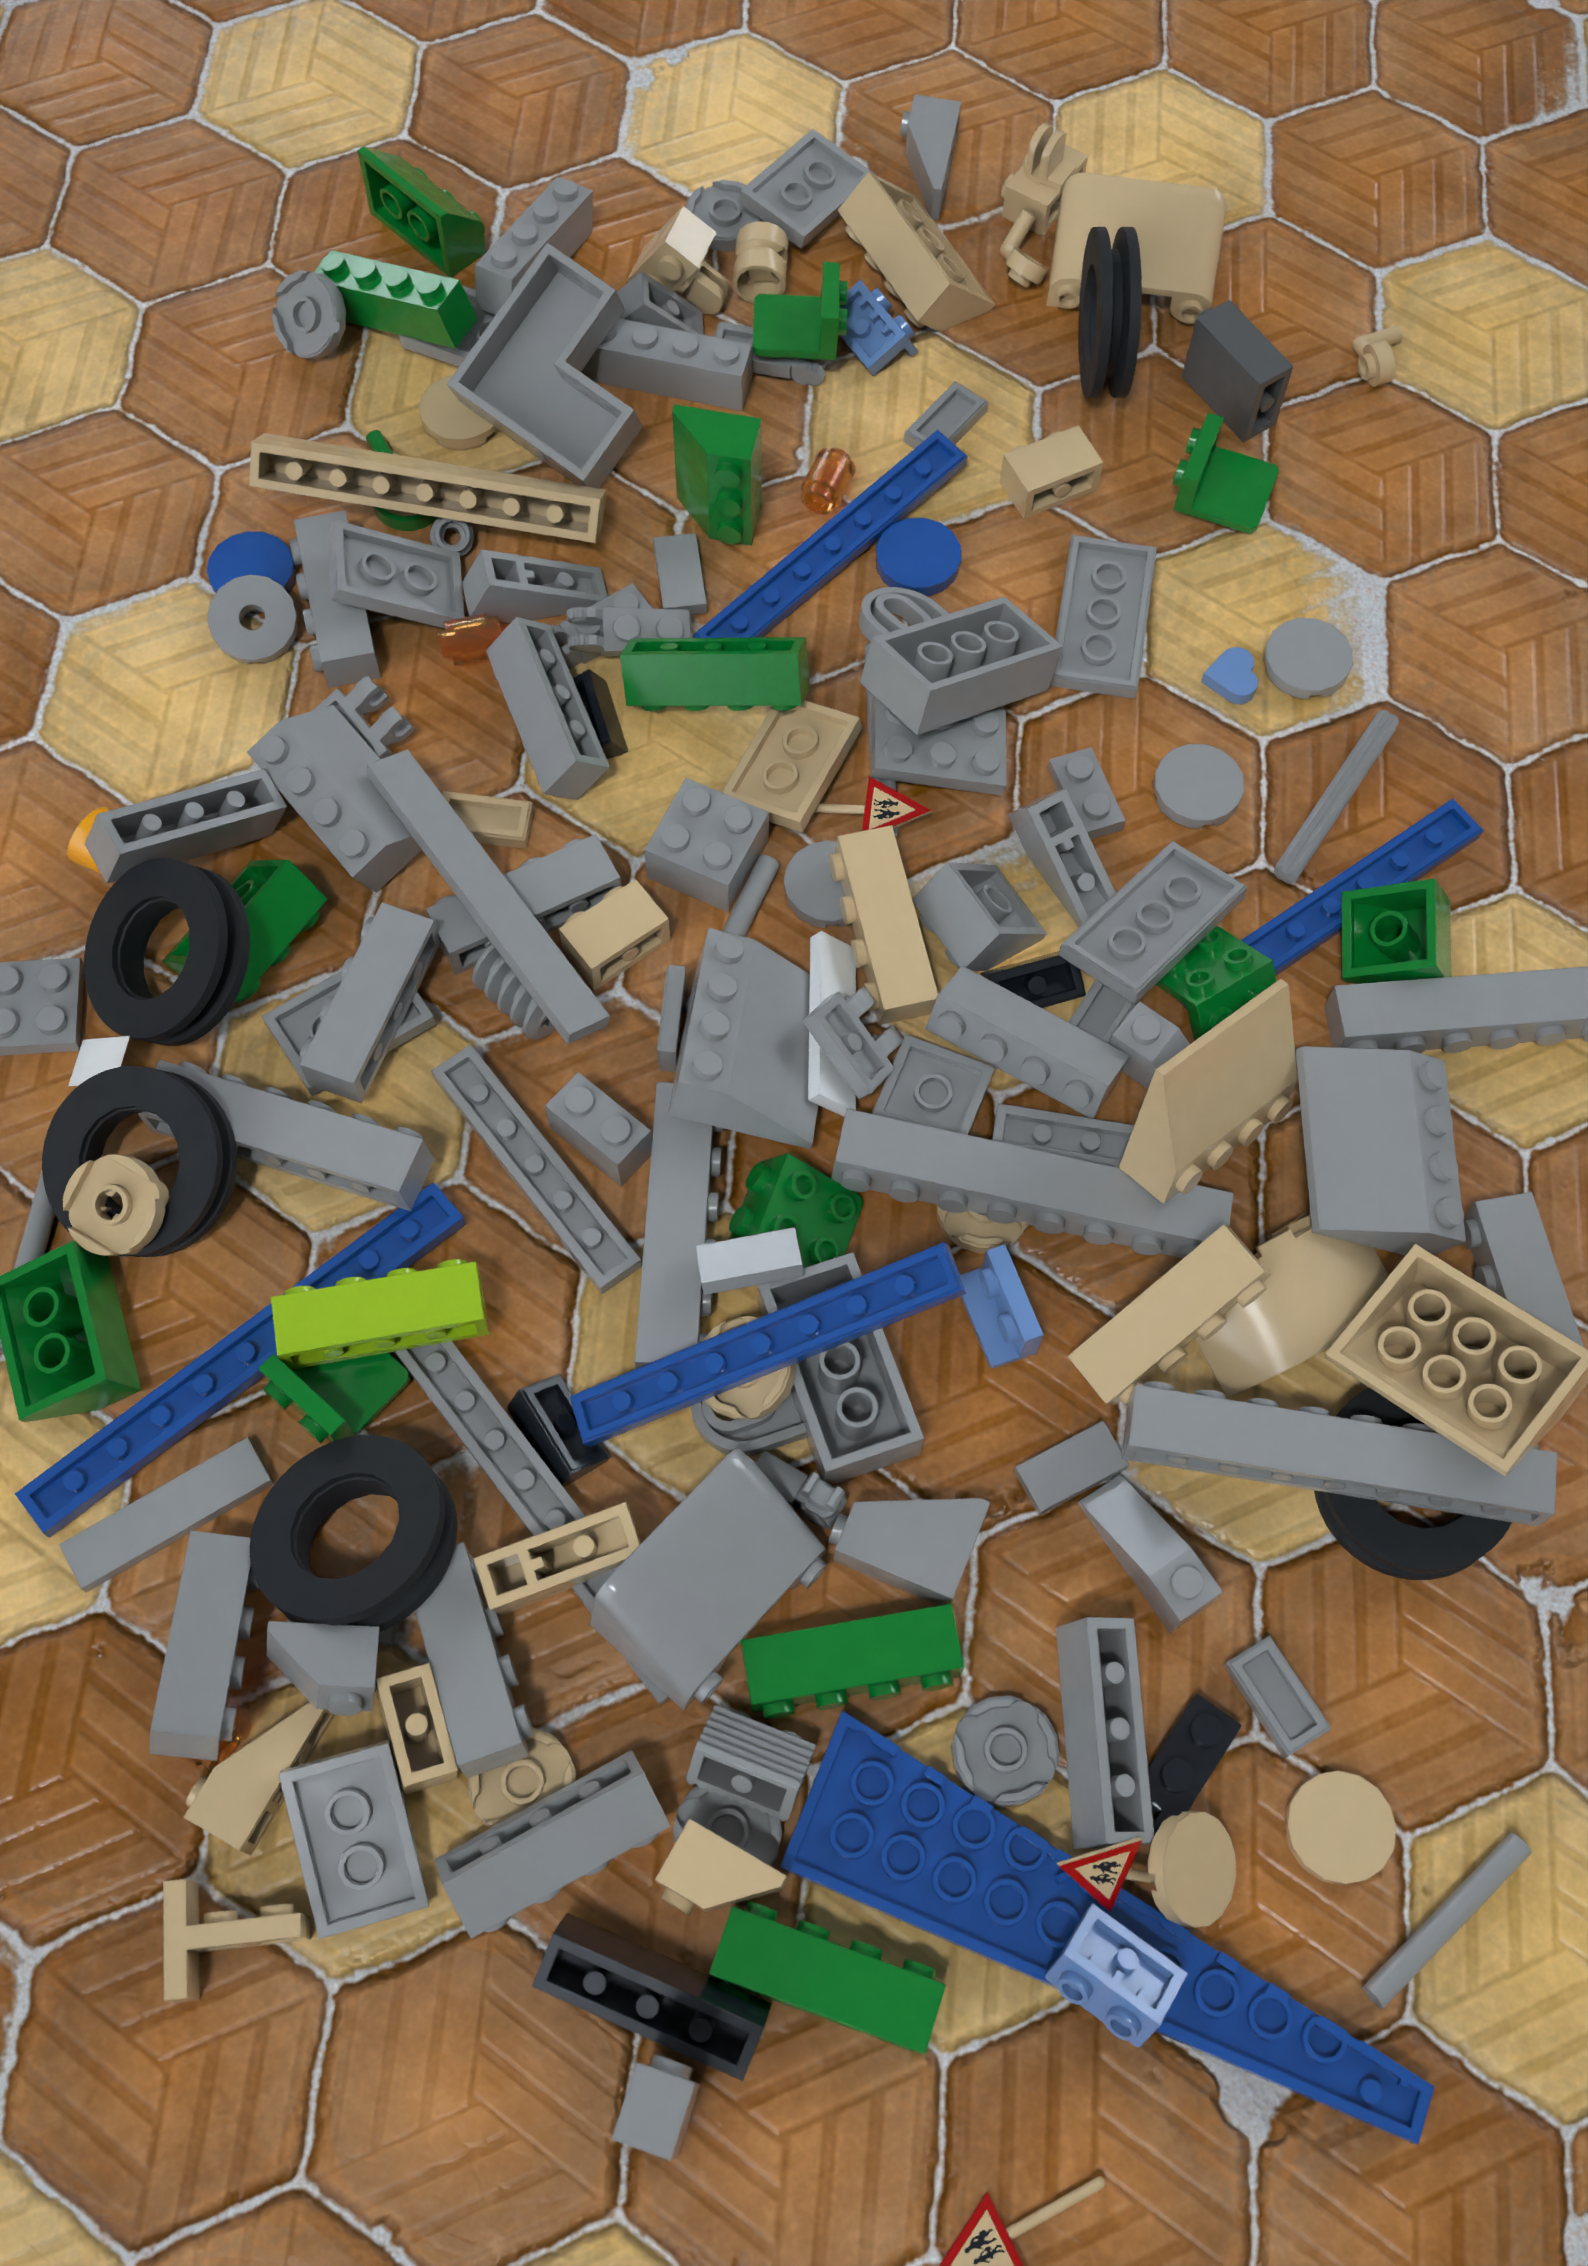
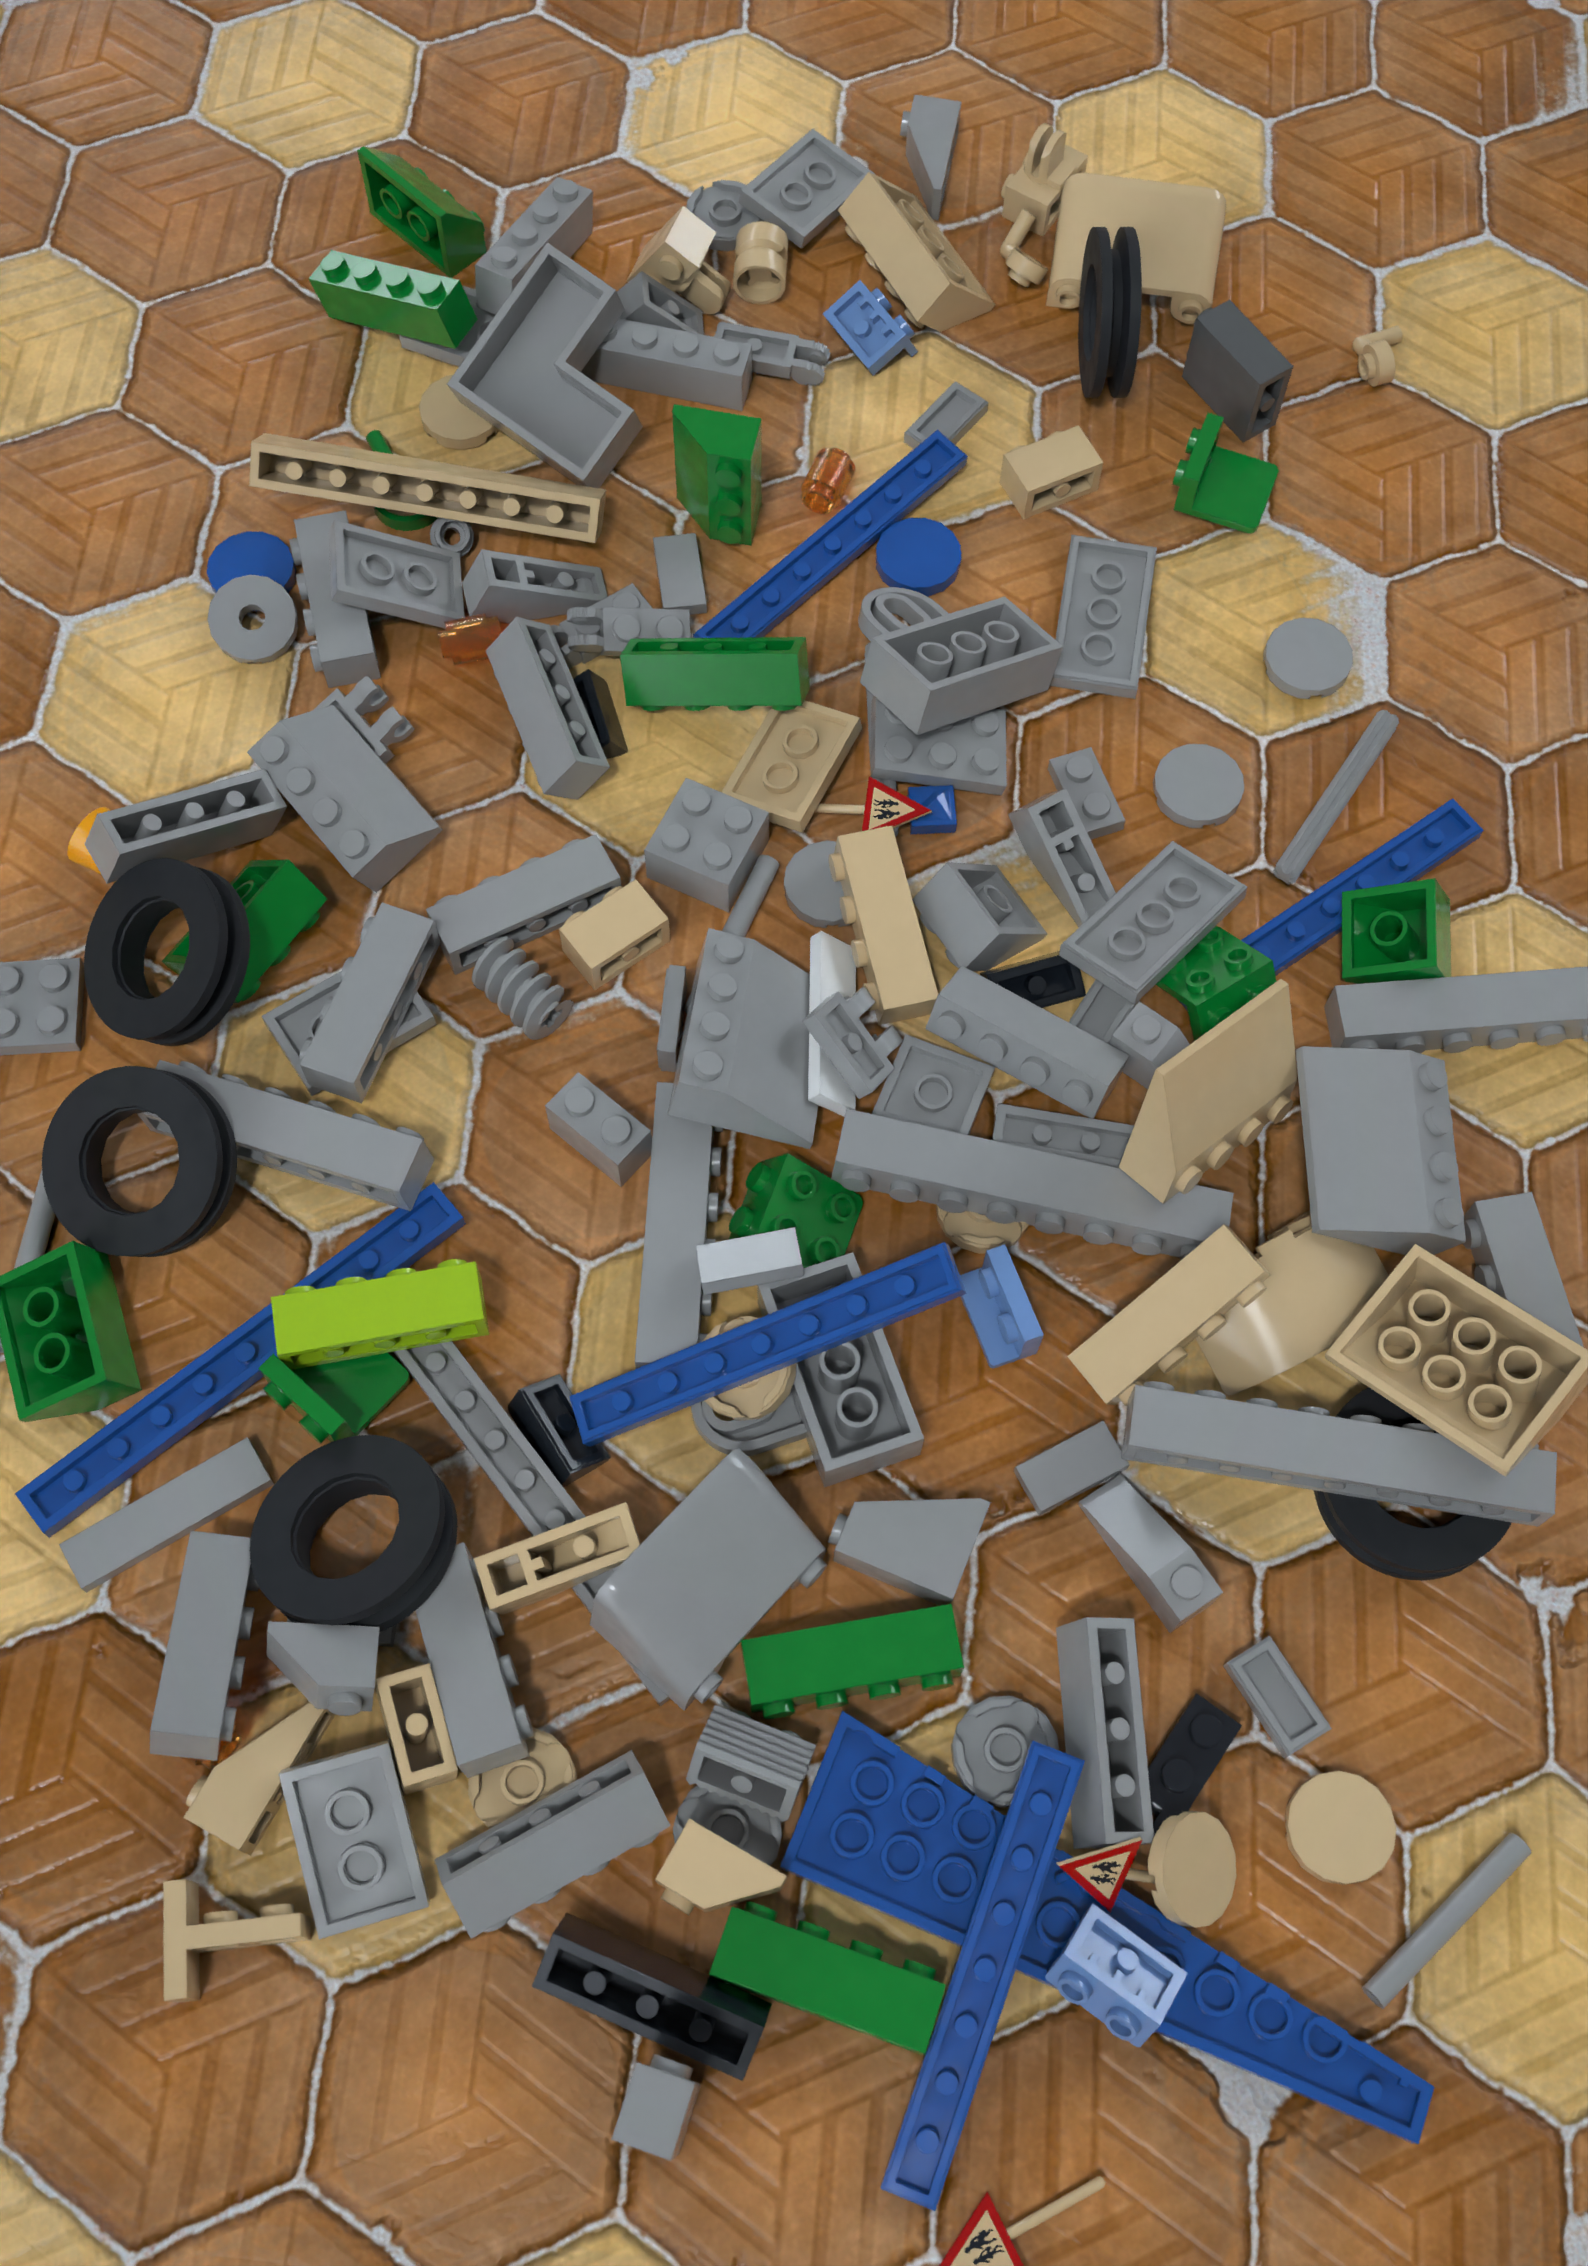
tan plate [63,1154,169,1256] -> none
white sticker [68,1036,130,1086] -> none
light grey tile [272,270,346,359] -> none
light grey tile [367,749,610,1044] -> none
light grey plate [431,1045,642,1294] -> none
tan tile [442,791,534,849] -> none
green bracket [752,262,847,360] -> none
light grey bar [756,1450,848,1530] -> none
medium blue tile [1201,647,1258,704] -> none
none -> blue tile [880,1740,1085,2211]
none -> blue tile [907,785,957,834]

